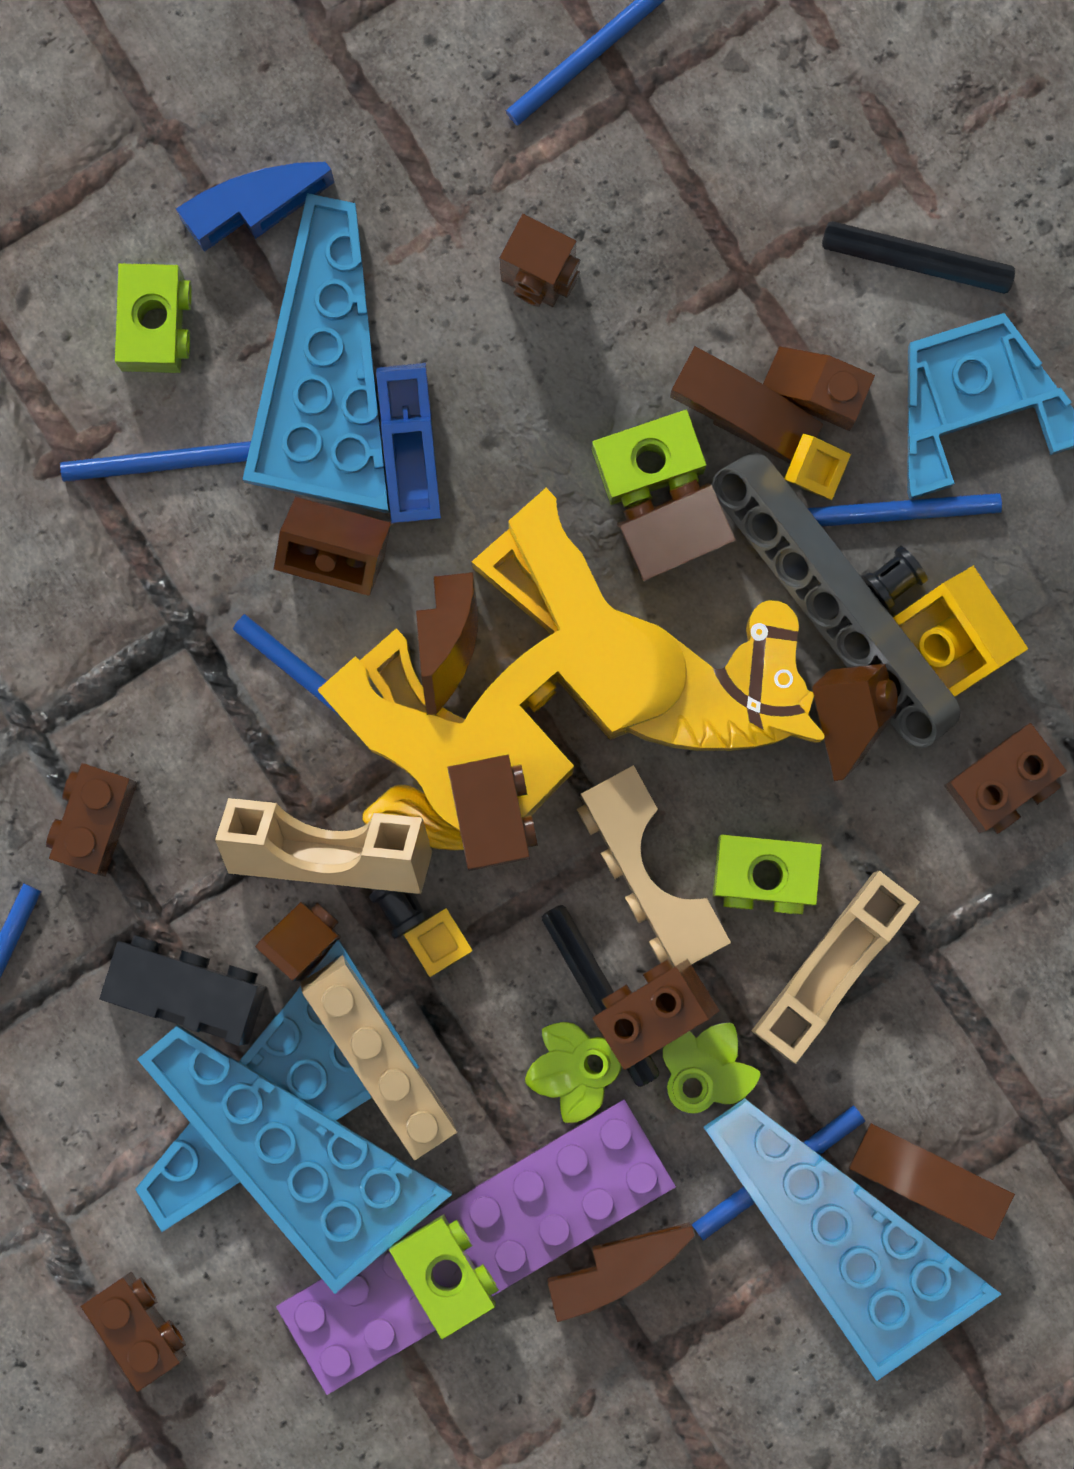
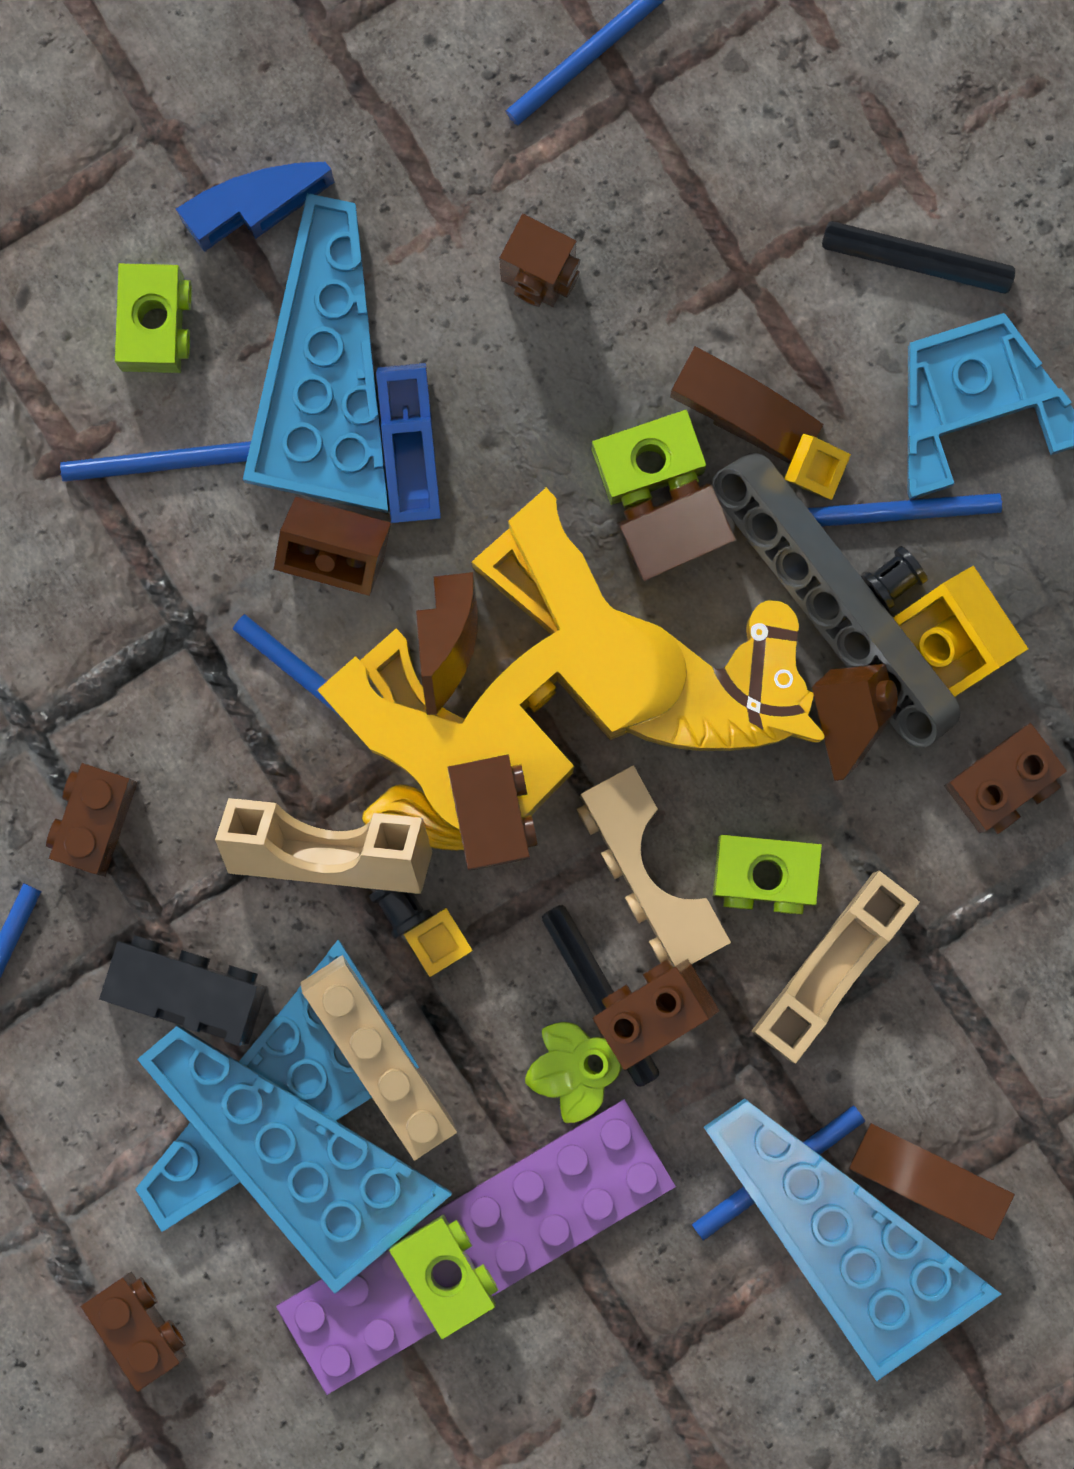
reddish brown slope [255,902,341,981] -> none
reddish brown slope [548,1222,694,1322] -> none
lime plate [663,1023,760,1113] -> none
reddish brown slope [763,346,875,431] -> none

